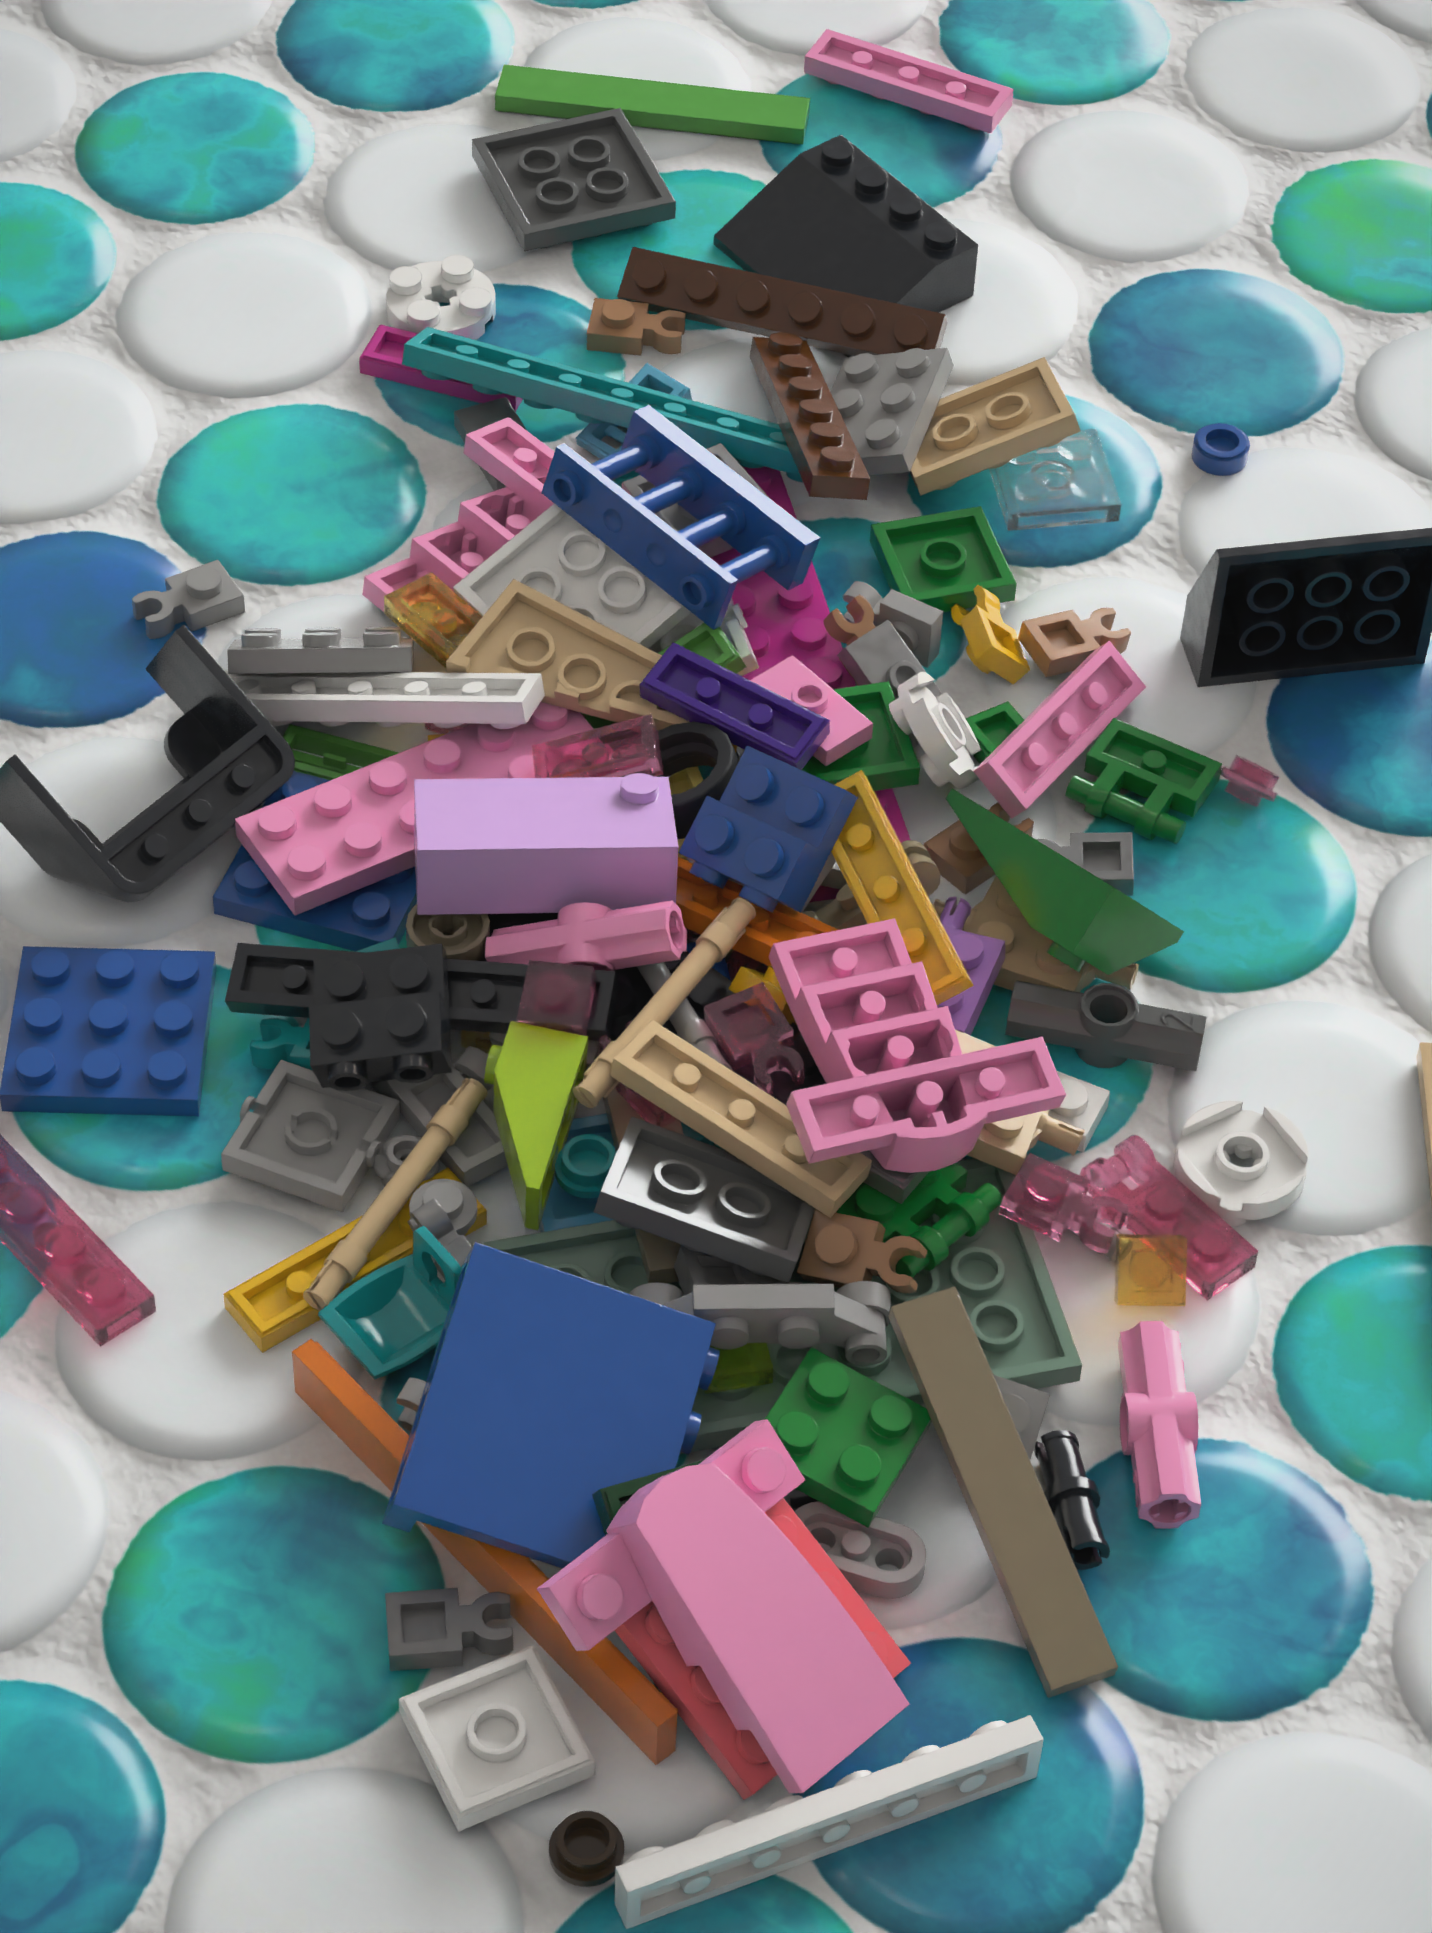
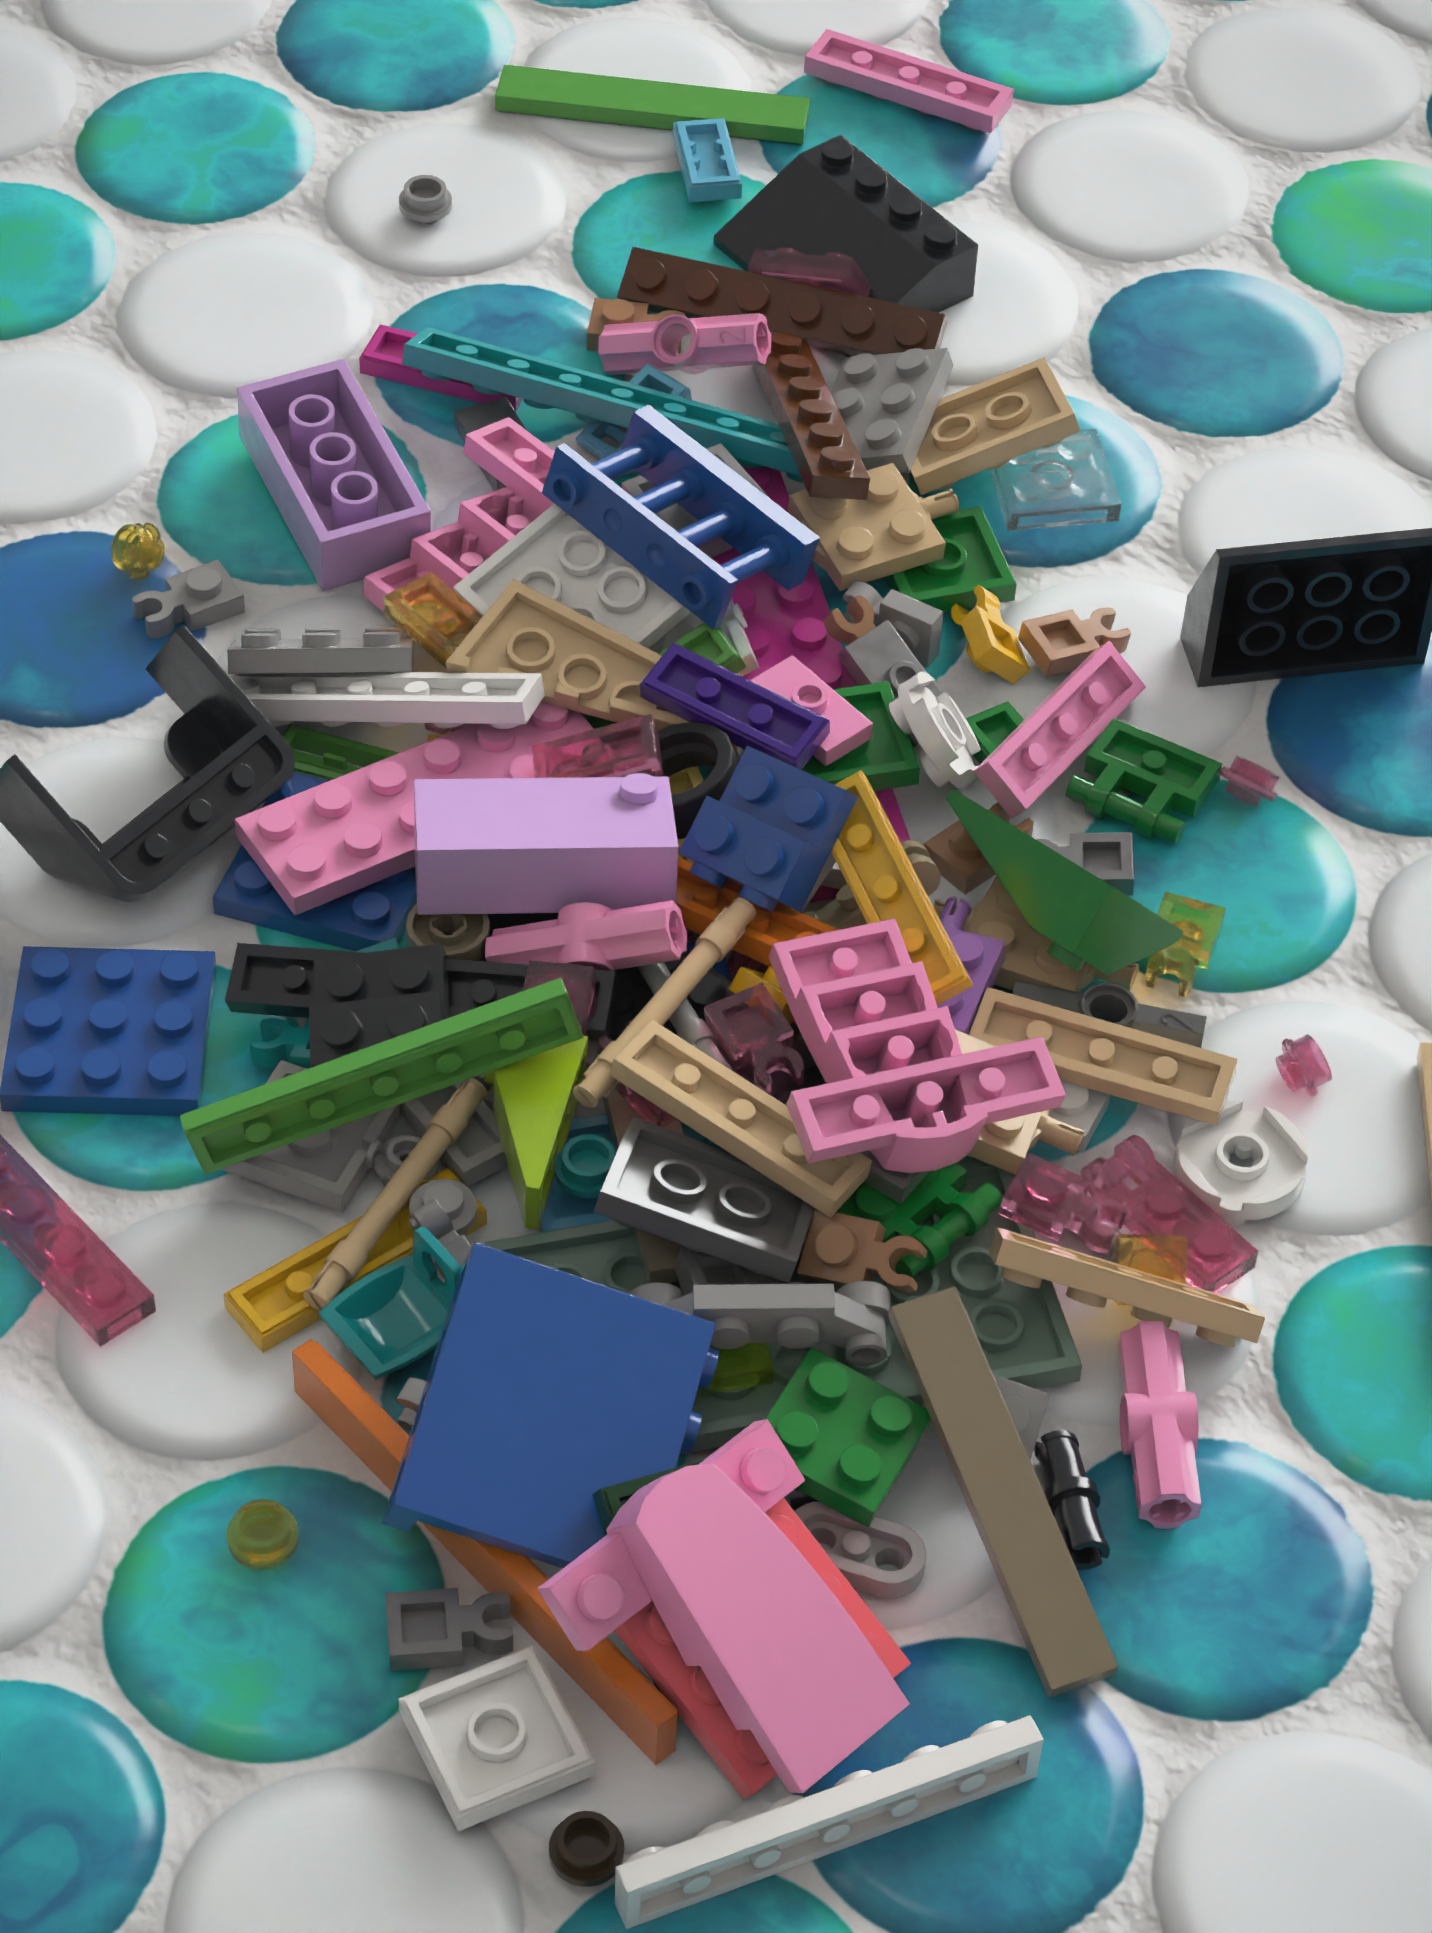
white plate [386,255,496,340] -> none
dark grey plate [472,108,676,252] -> none
blue tile [1192,423,1250,476] -> none
none -> clear yellow plate [111,523,165,580]
none -> bright green tile [180,977,584,1175]
none -> clear yellow plate [227,1499,299,1570]
none -> lavender brick [237,359,431,591]
none -> light grey plate [399,175,452,224]
none -> bright pink piece [598,313,771,375]
none -> medium azure plate [673,118,742,203]
none -> clear pink plate [748,248,871,297]
none -> tan plate [788,463,959,591]
none -> tan plate [969,987,1238,1126]
none -> tan plate [988,1227,1265,1347]
none -> clear yellow plate [1145,892,1226,997]
none -> clear pink plate [1275,1034,1332,1096]

